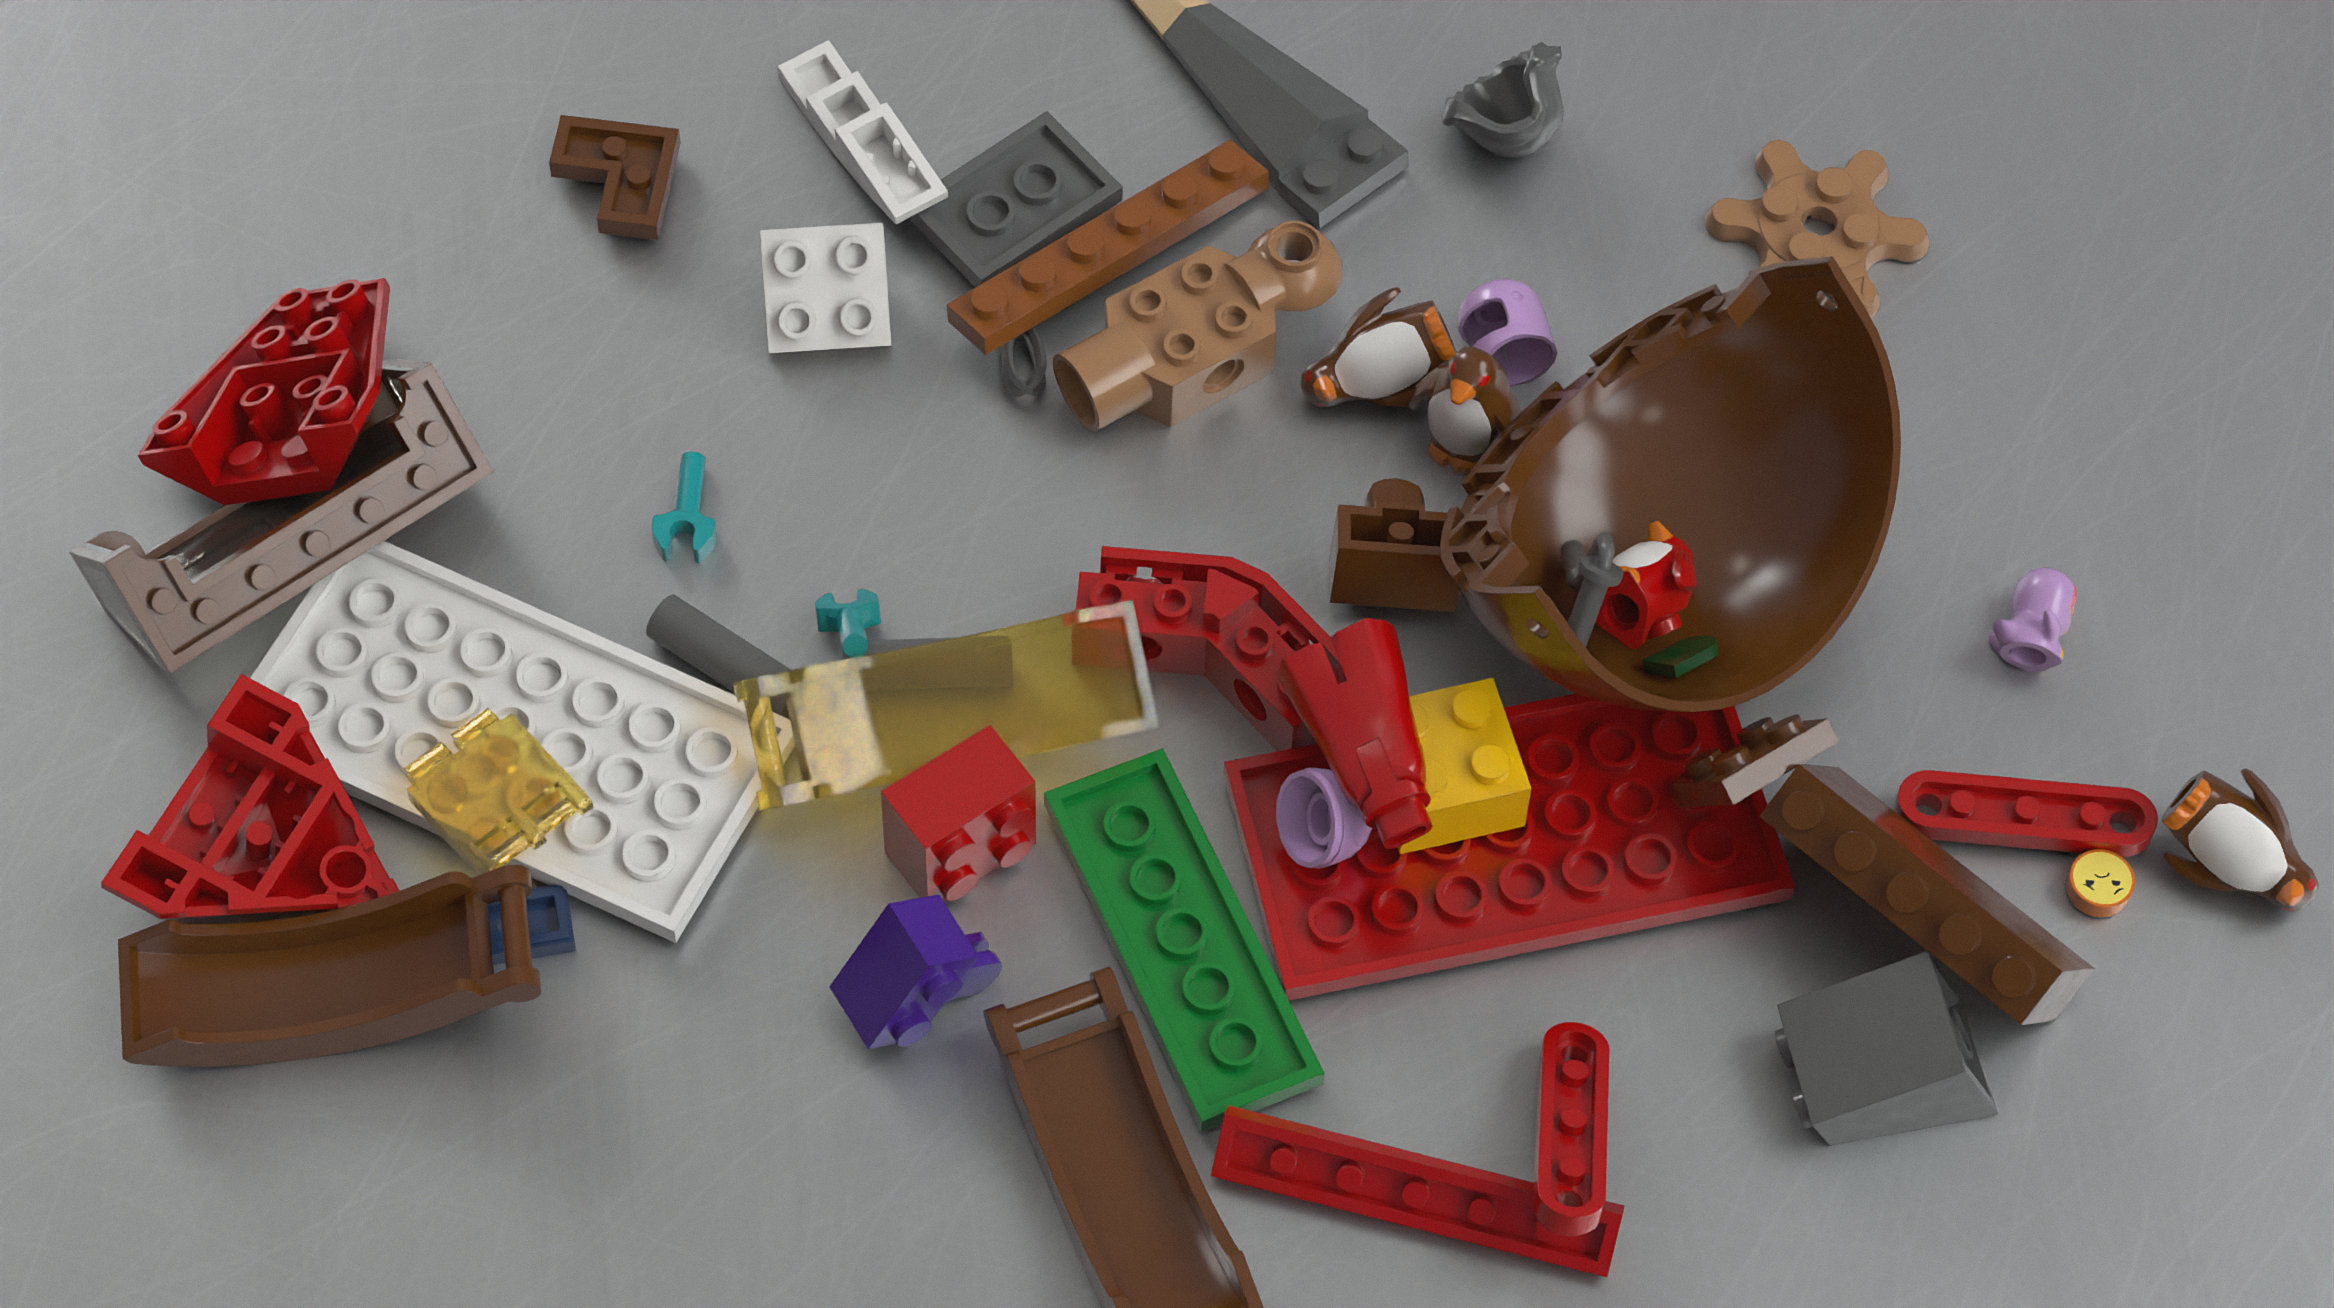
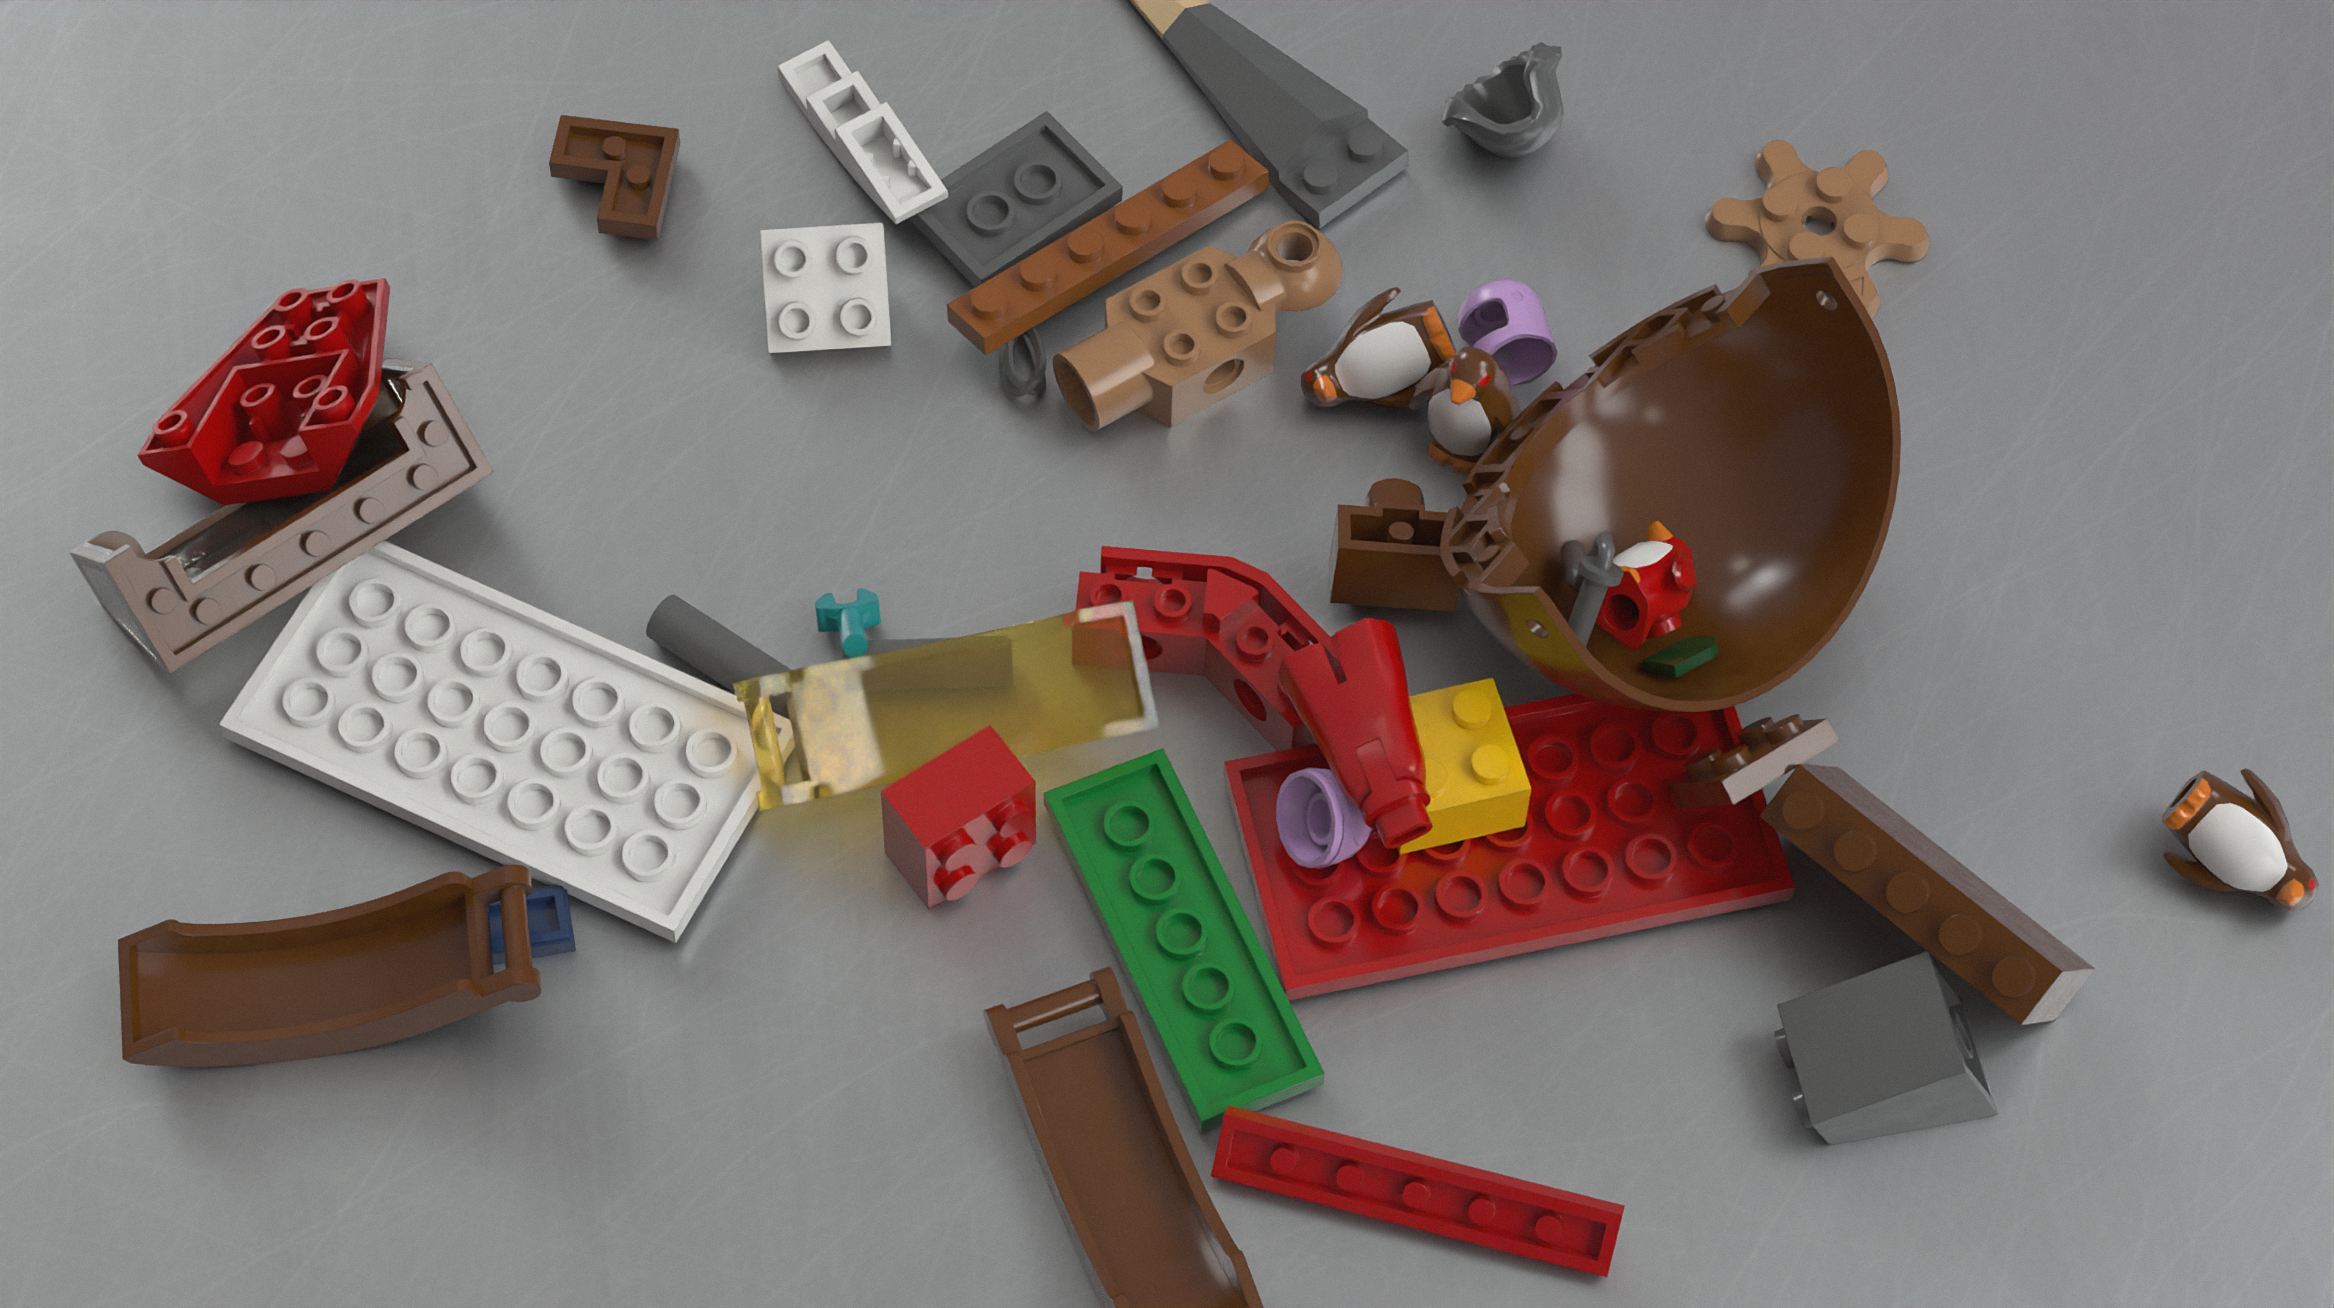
red wedge [101,674,400,919] -> none
clear yellow plate [404,708,594,875] -> none
teal bar [652,451,717,563] -> none
dark purple brick [829,894,1002,1049] -> none
red plate [1533,1022,1610,1236] -> none
red plate [1894,770,2158,857] -> none
lavender animal [1989,567,2077,672] -> none
light yellow tile [2066,849,2135,917] -> none

